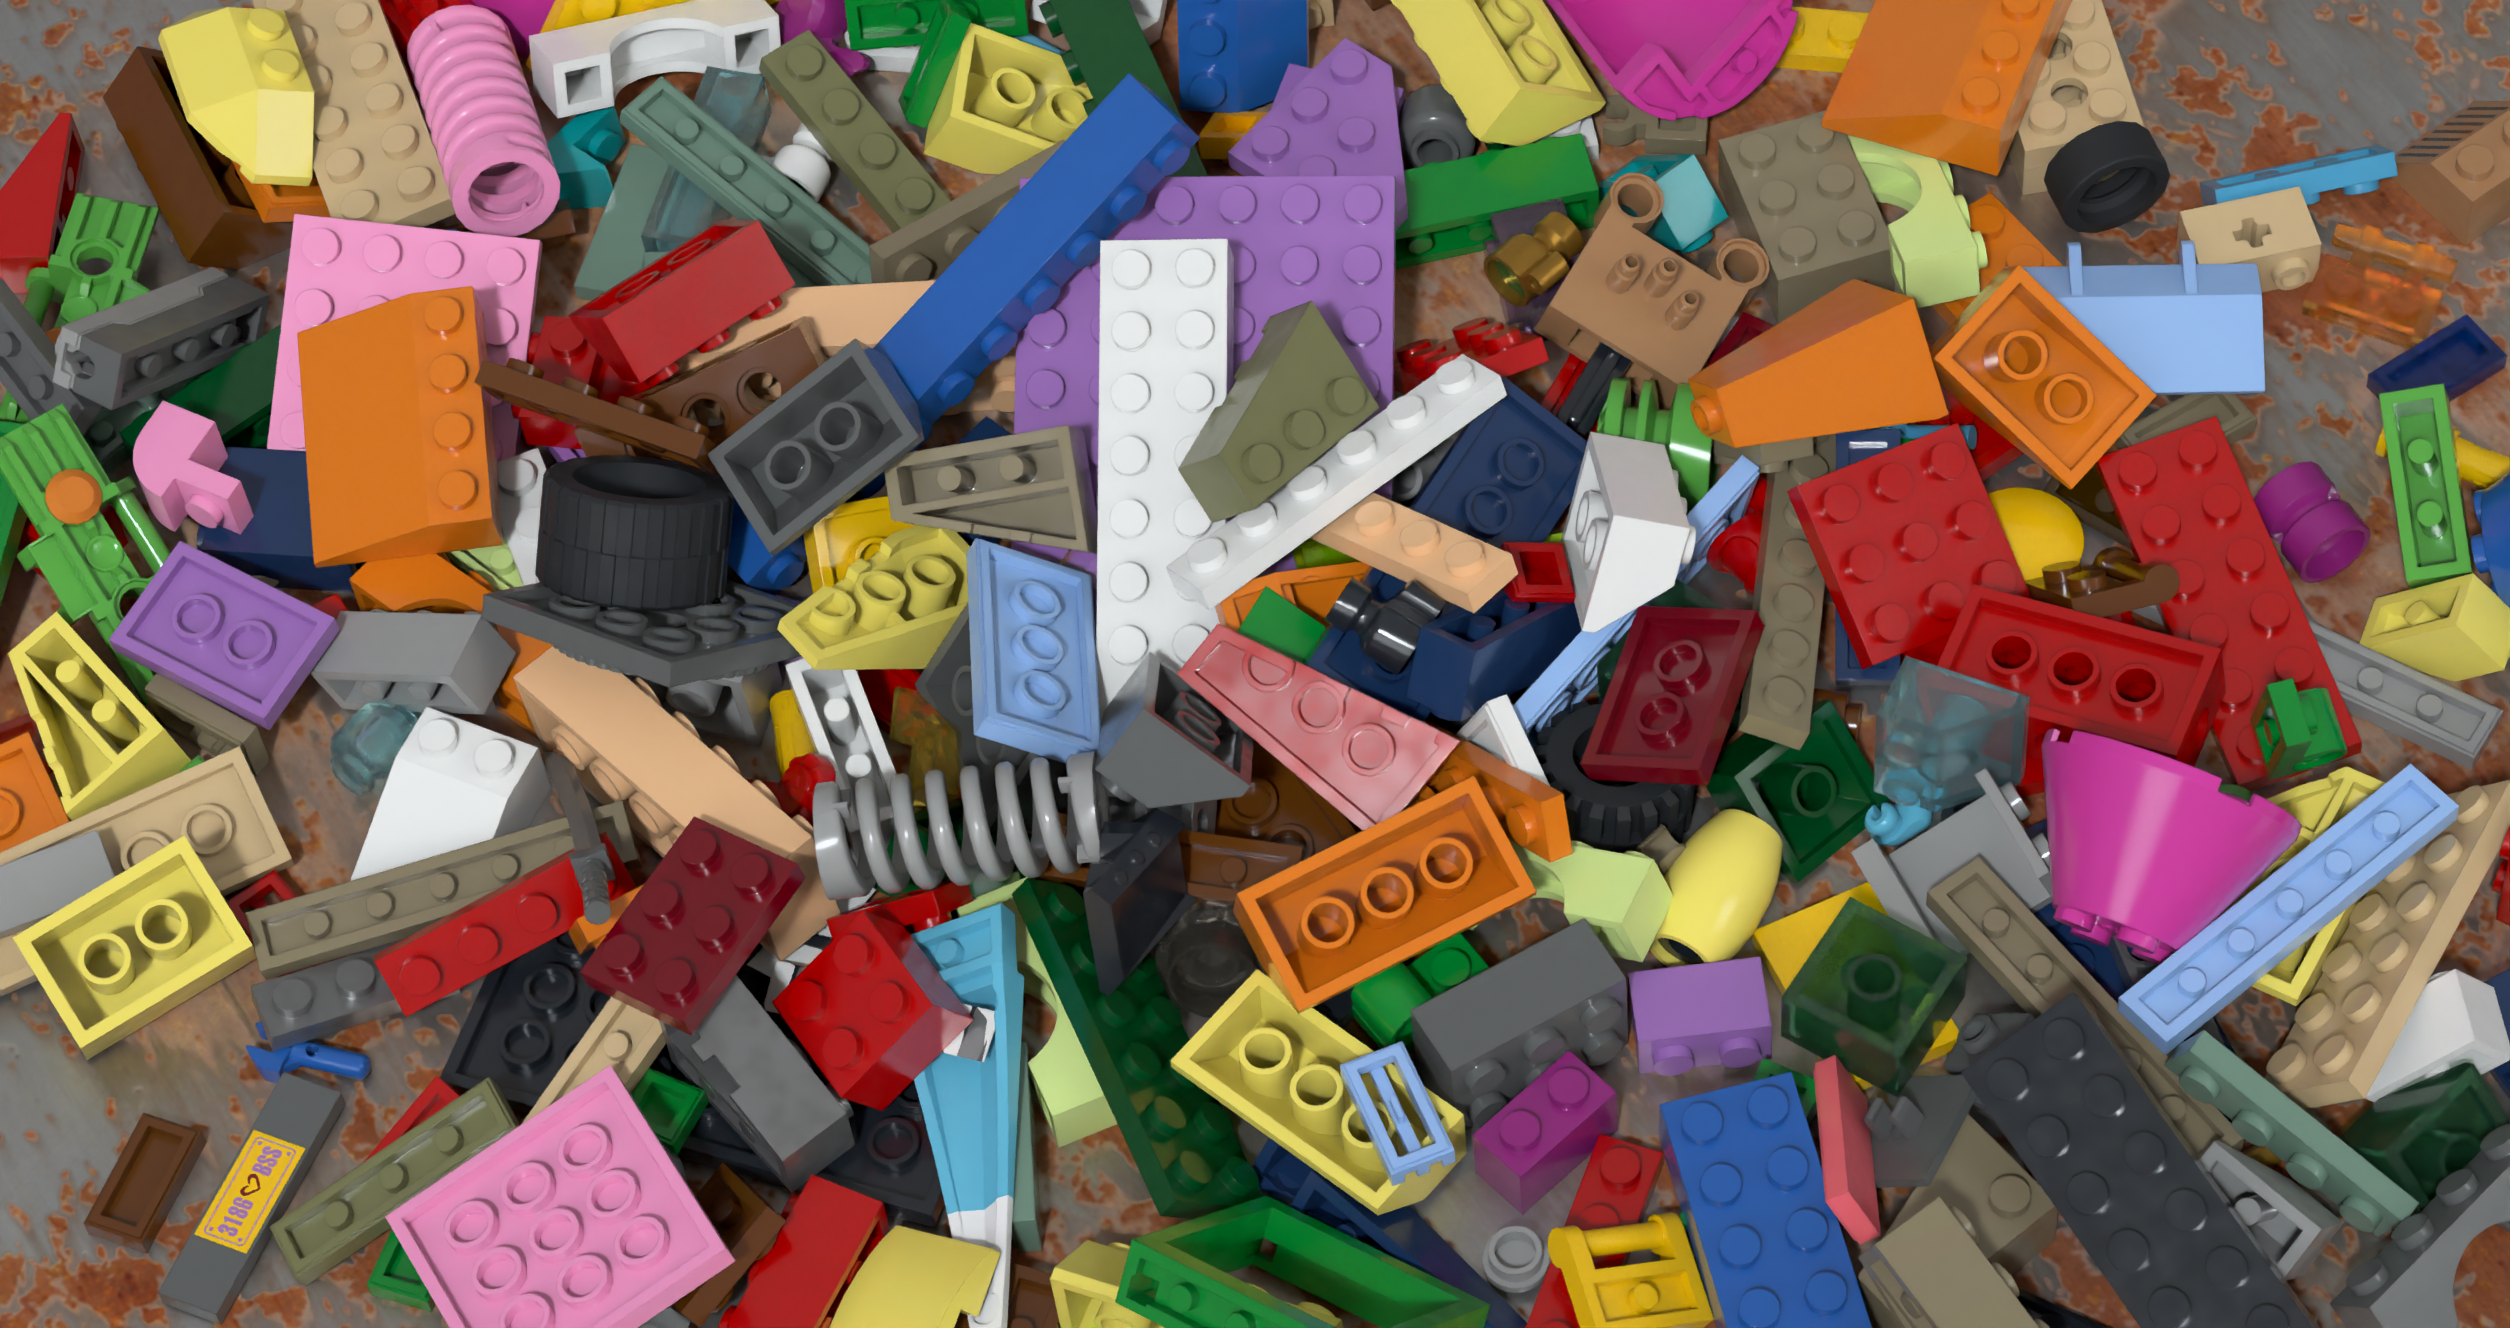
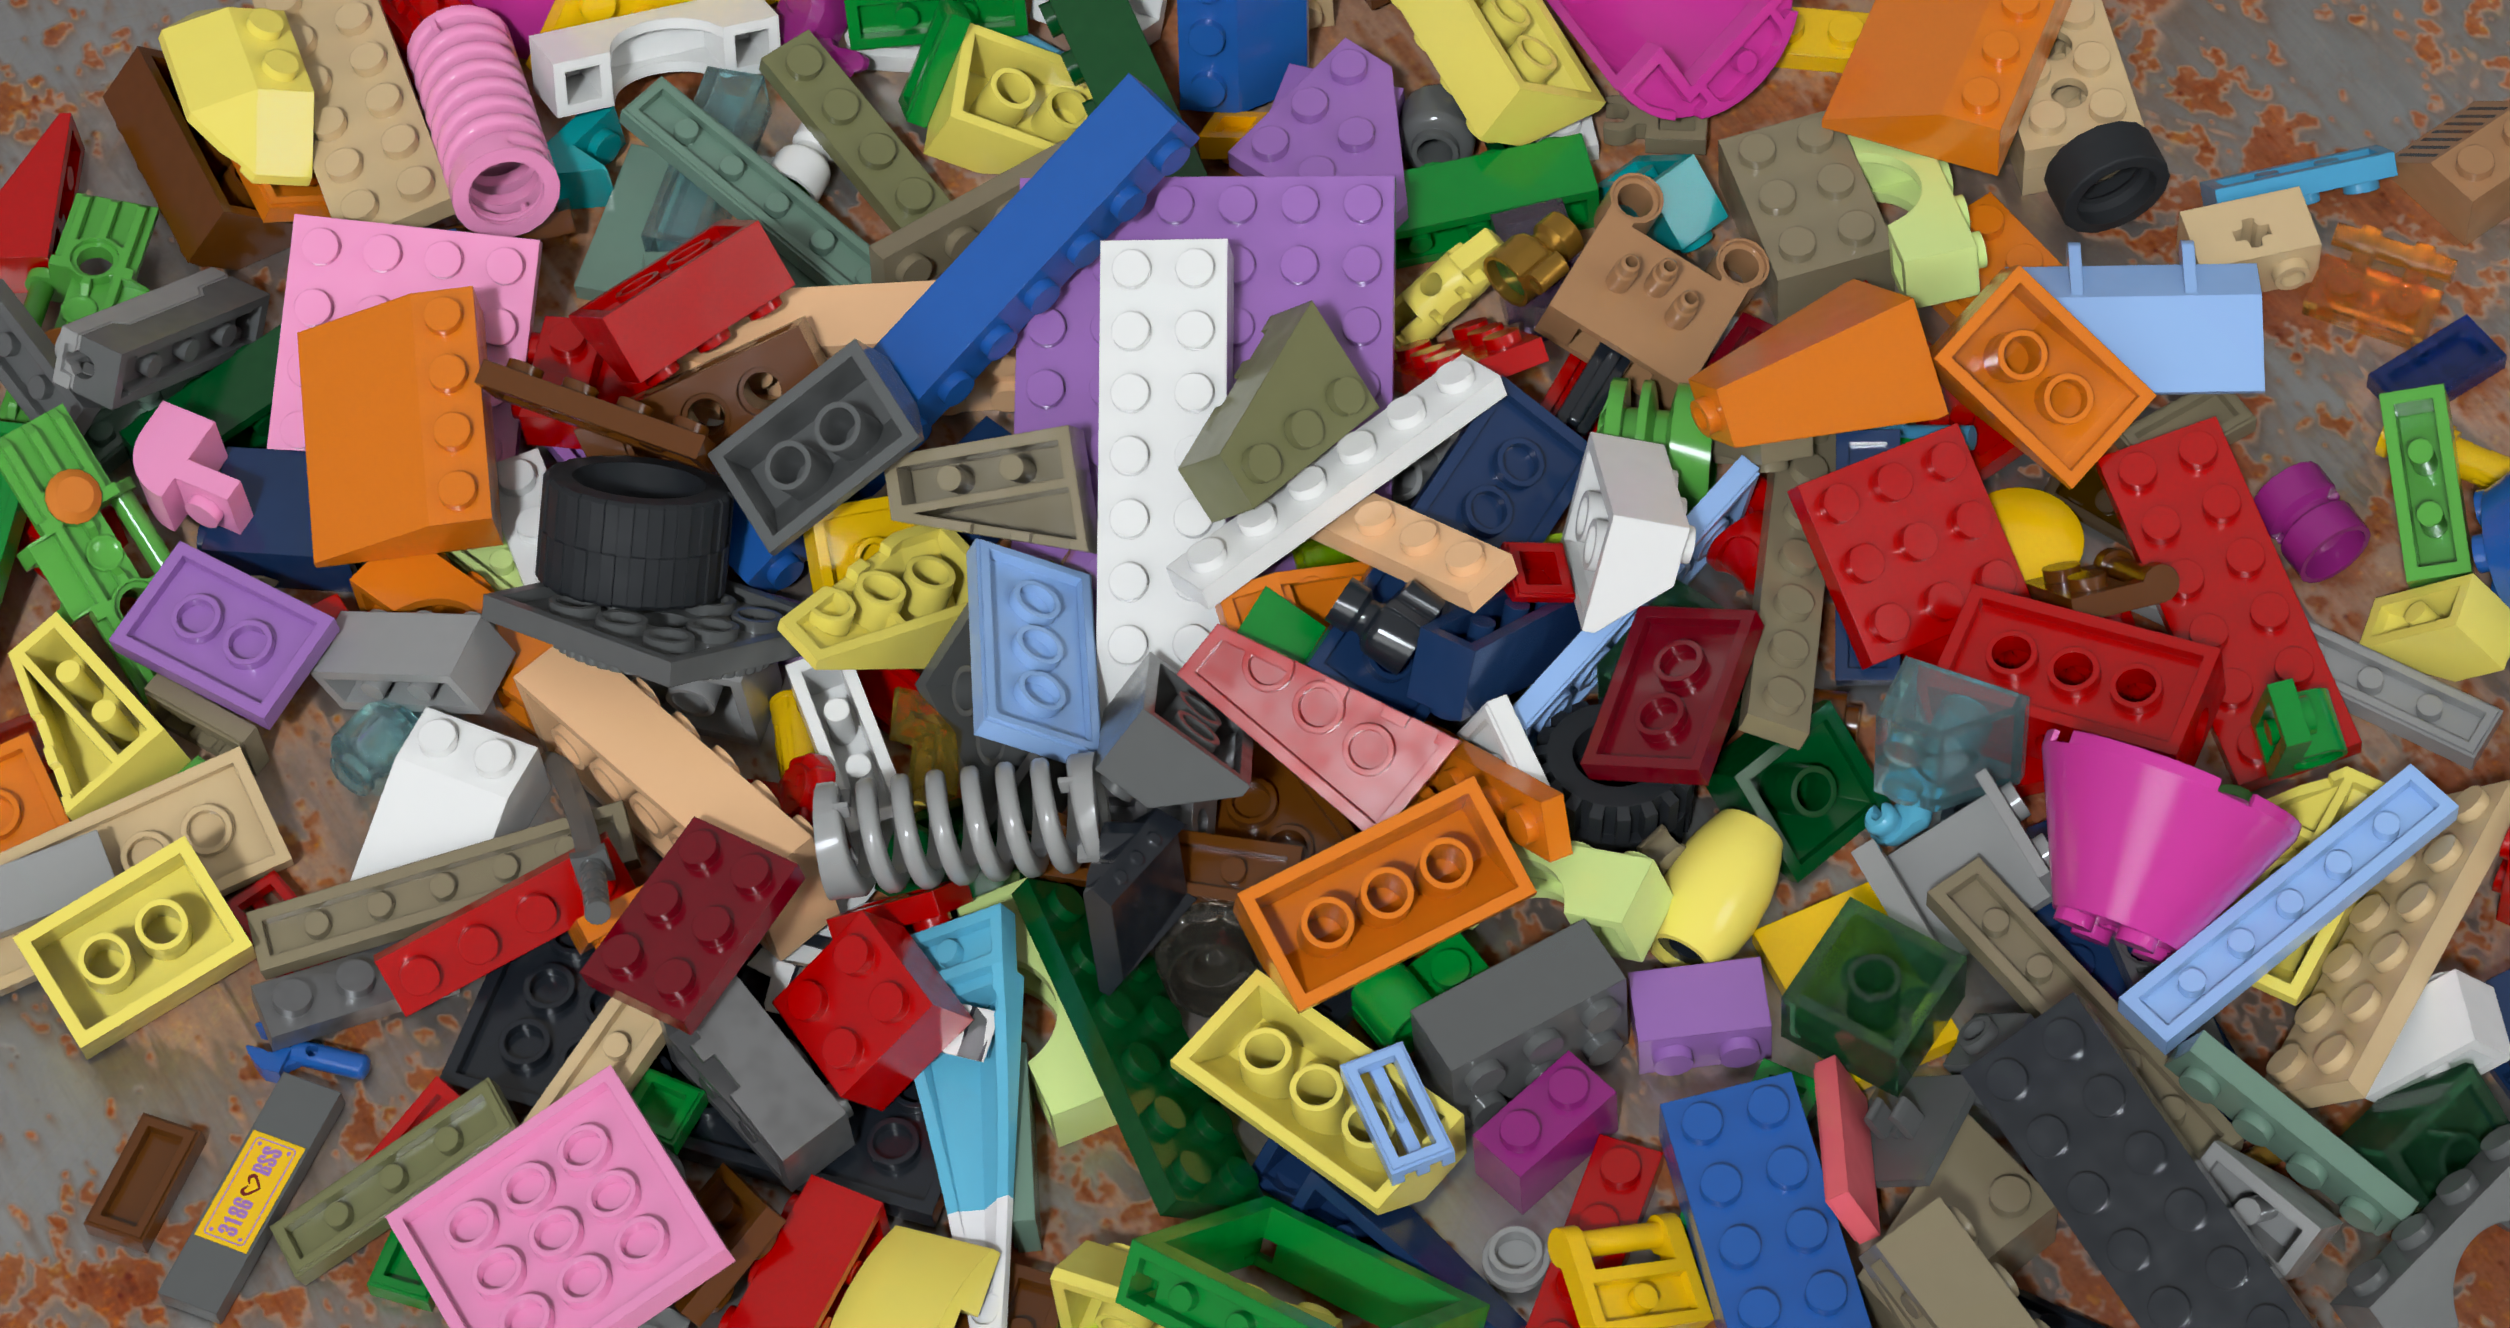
none -> light yellow hinge [1394,228,1504,360]

